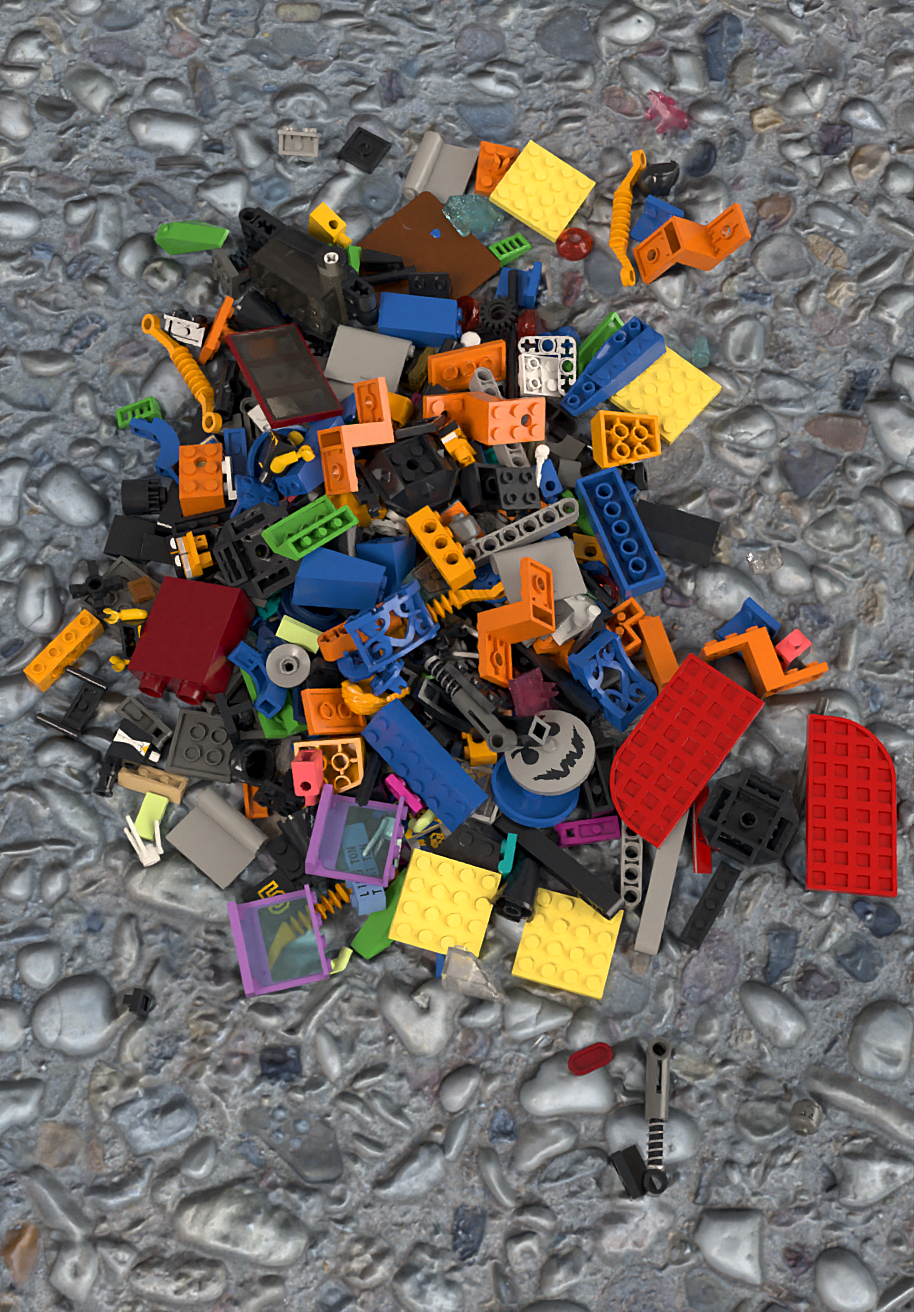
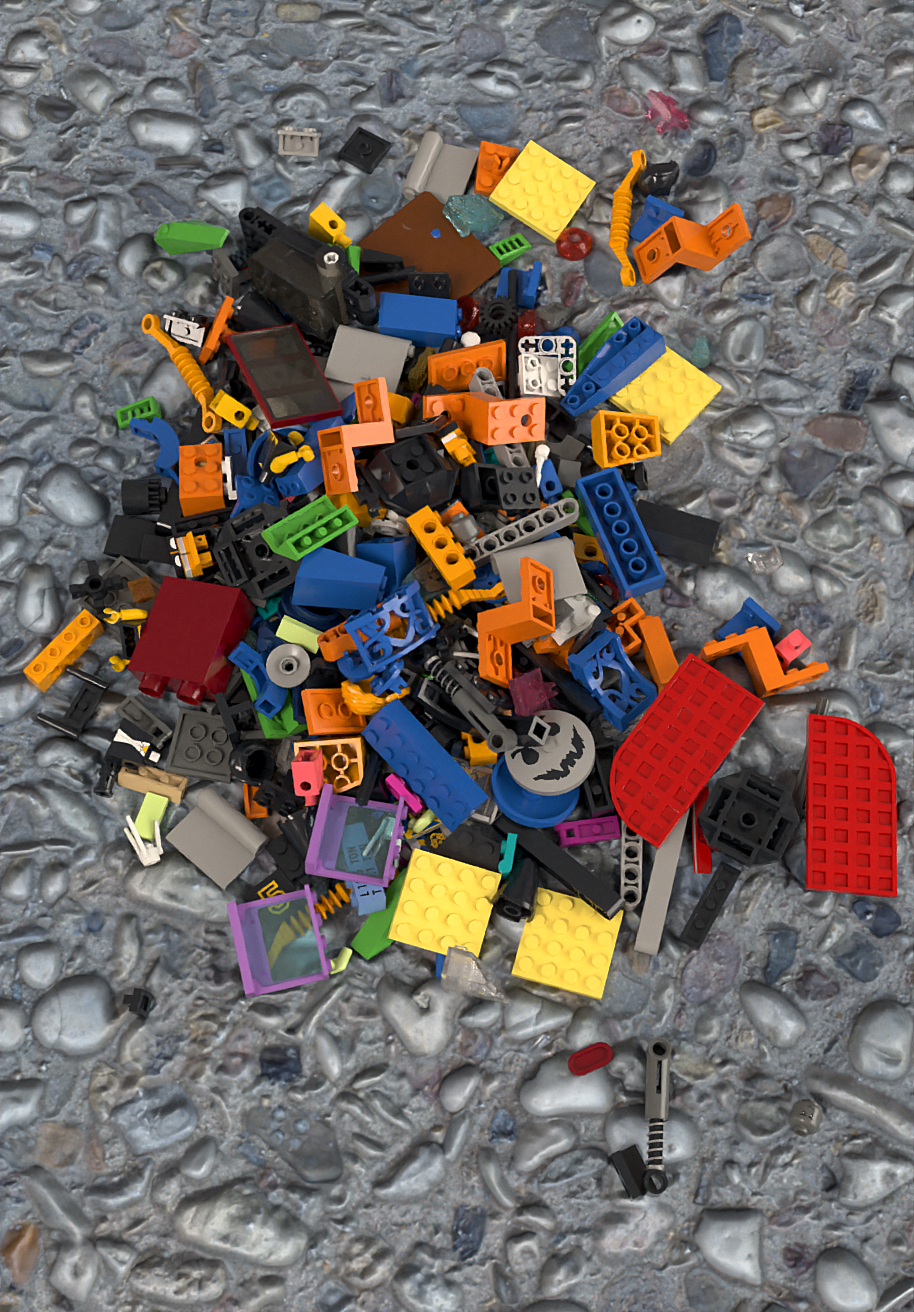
none -> yellow torso [209,389,259,431]

